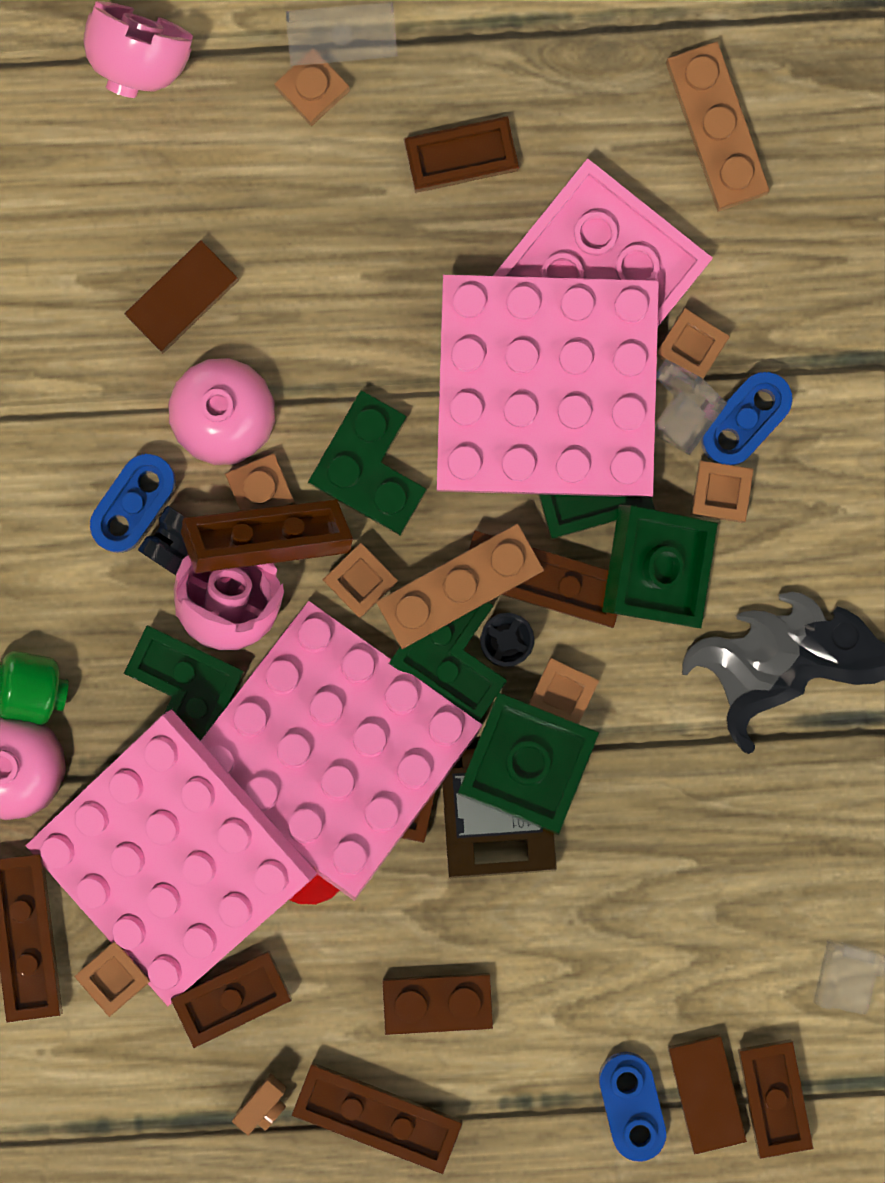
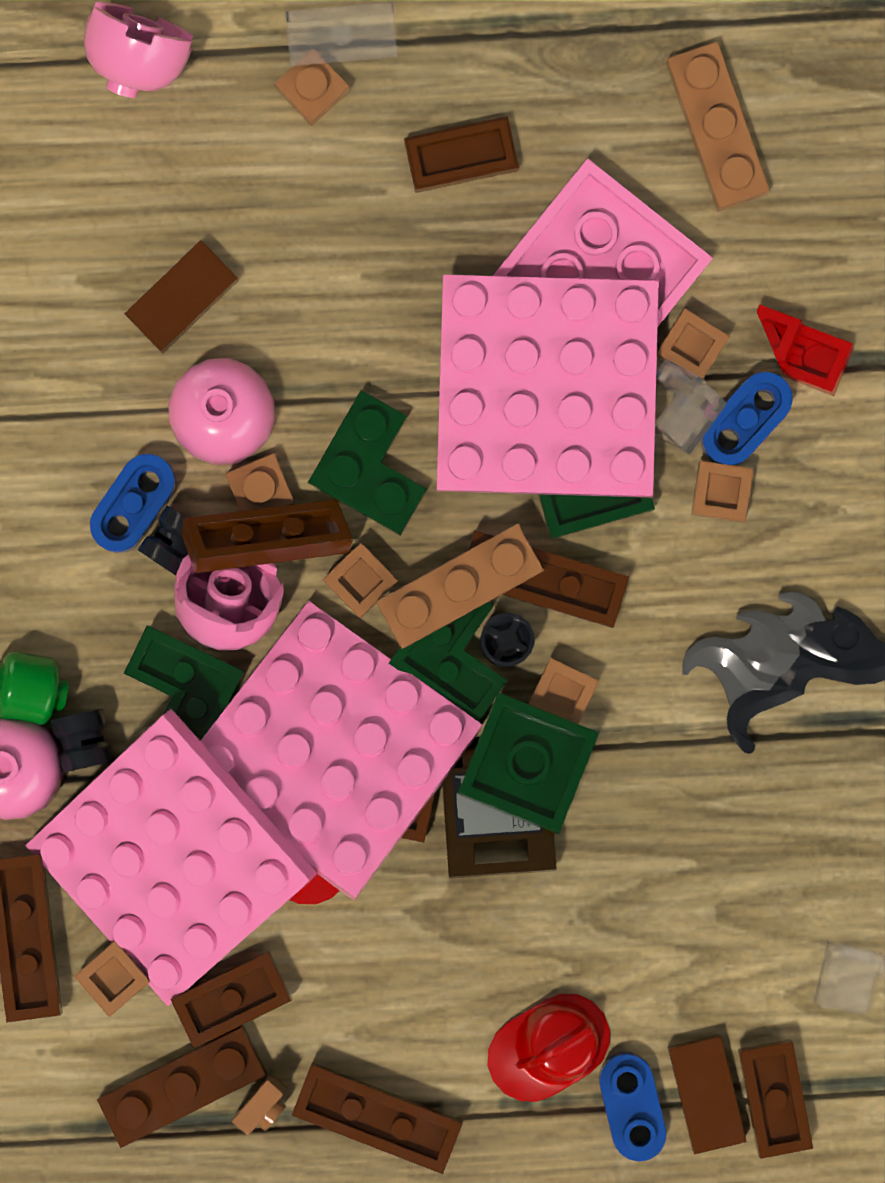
reddish brown plate [382,973,493,1035] -> none
dark green plate [602,505,718,629] -> none
none -> black wheel [51,709,114,773]
none -> reddish brown plate [97,1025,267,1148]
none -> red piece [487,994,610,1102]
none -> red slope [756,304,854,396]

